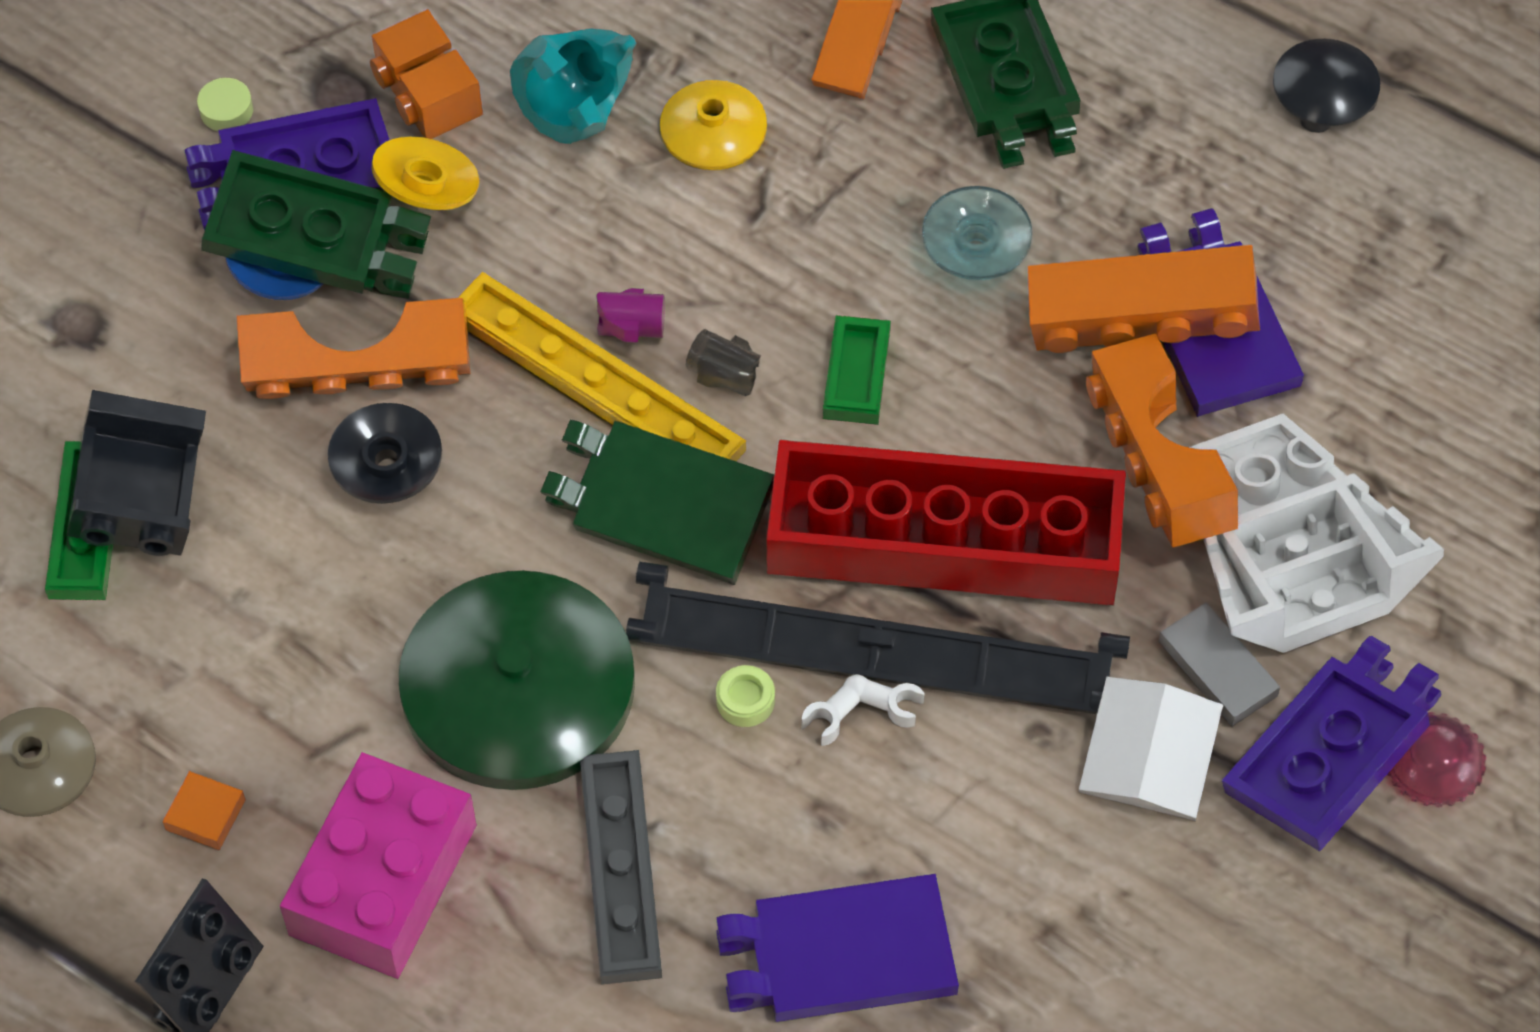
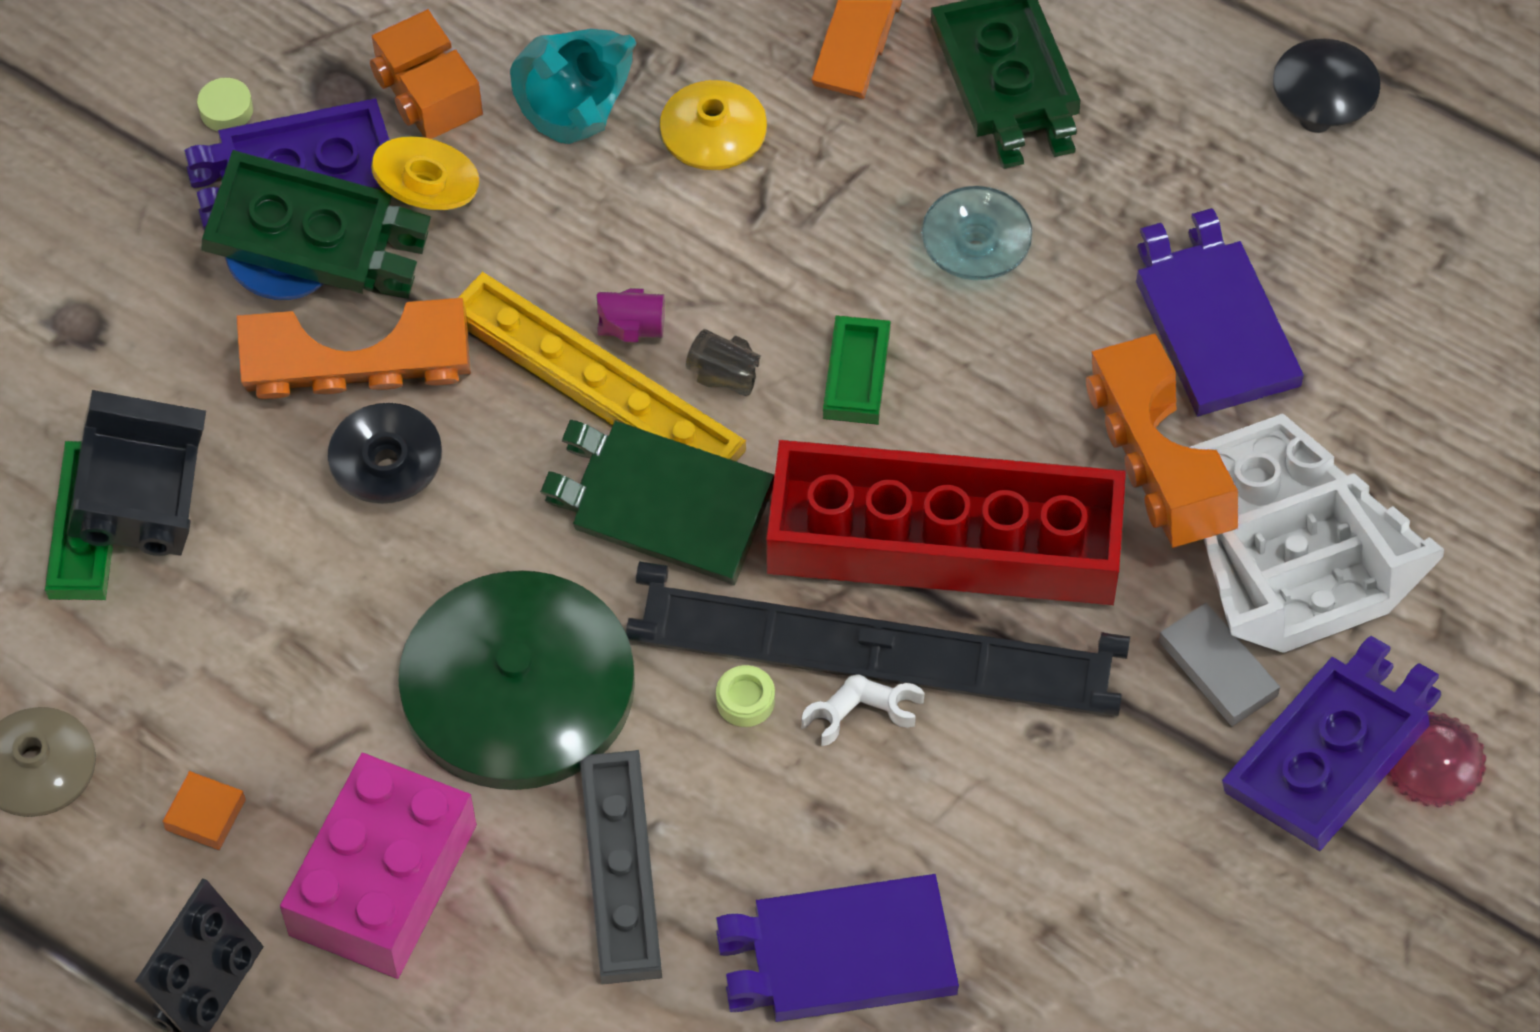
orange brick [1028,245,1260,353] -> none
white slope [1079,677,1223,821] -> none

